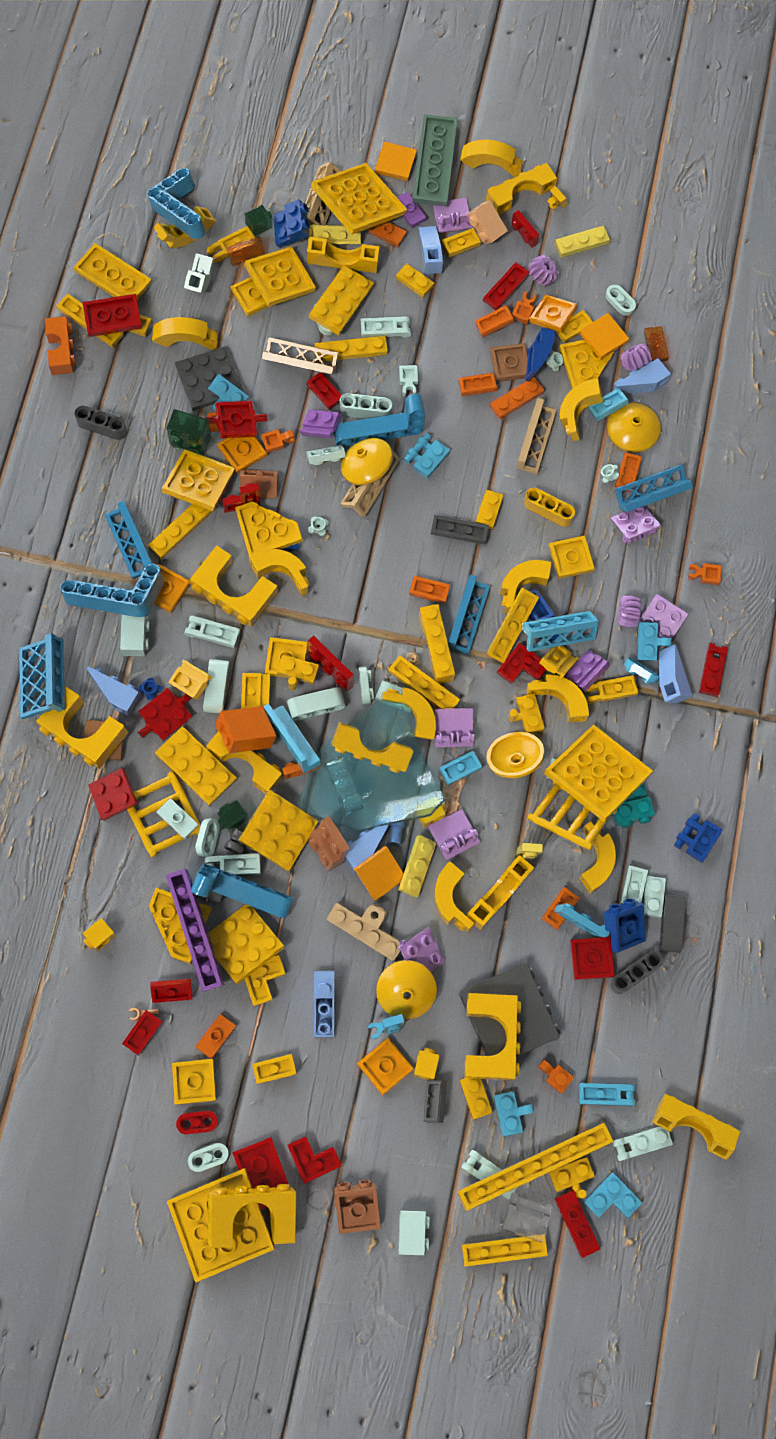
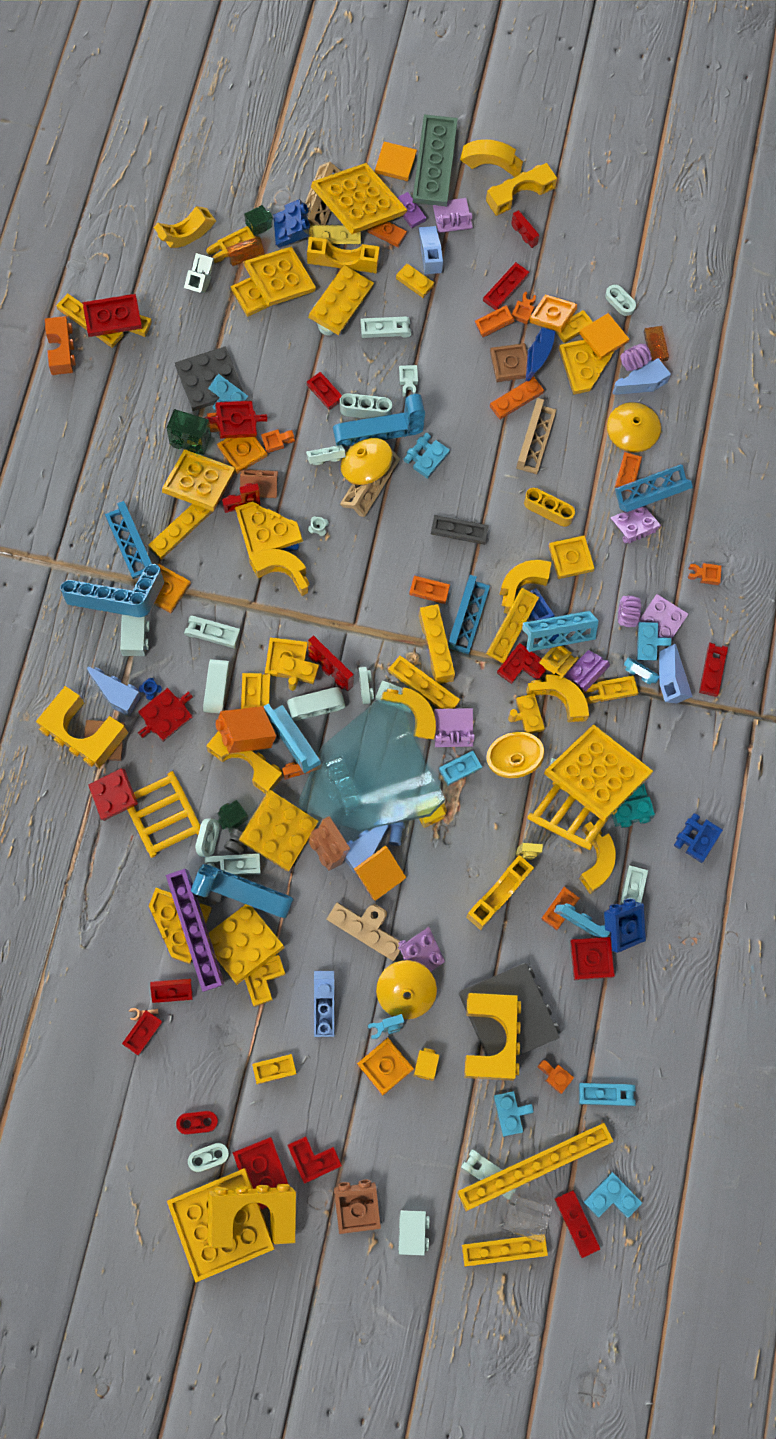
dark azure fence [19,633,65,720] -> none
yellow plate [73,243,152,300] -> none
dark grey beam [74,405,127,440] -> none
yellow brick [82,918,116,952] -> none
dark azure beam [147,168,206,239] -> none
yellow arch [152,317,218,350] -> none
yellow plate [155,726,237,807] -> none
light aqua plate [156,798,199,840] -> none
yellow plate [168,660,213,700] -> none
yellow plate [172,1059,216,1105] -> none
yellow arch [190,546,278,627] -> none
orange plate [195,1014,236,1059] -> none
fence [262,337,339,374] -> none
medium lavender plate [299,409,342,439] -> none
yellow plate [314,336,388,362] -> none
yellow arch [331,722,414,773] -> none
light yellow plate [398,835,436,898] -> none
dark grey plate [423,1080,447,1123] -> none
lavender hinge [428,809,480,860] -> none
yellow arch [434,861,474,932] -> none
yellow plate [441,228,481,258] -> none
orange plate [458,372,497,397] -> none
yellow plate [459,1078,493,1120] -> none
light nougat brick [467,200,508,244] -> none
yellow plate [475,490,503,530] -> none
lavender gear [528,255,559,287] -> none
light aqua plate [545,350,563,372] -> none
yellow tile [547,186,568,210] -> none
yellow plate [548,1157,595,1199] -> none
light yellow plate [554,225,610,258] -> none
yellow arch [560,378,603,442] -> none
medium azure plate [588,388,629,422] -> none
light aqua plate [601,464,620,483] -> none
dark grey beam [611,951,664,994] -> none
light aqua plate [613,1127,673,1161] -> none
light aqua plate [642,876,666,918] -> none
yellow arch [652,1093,740,1160] -> none
dark grey beam [659,894,685,953] -> none

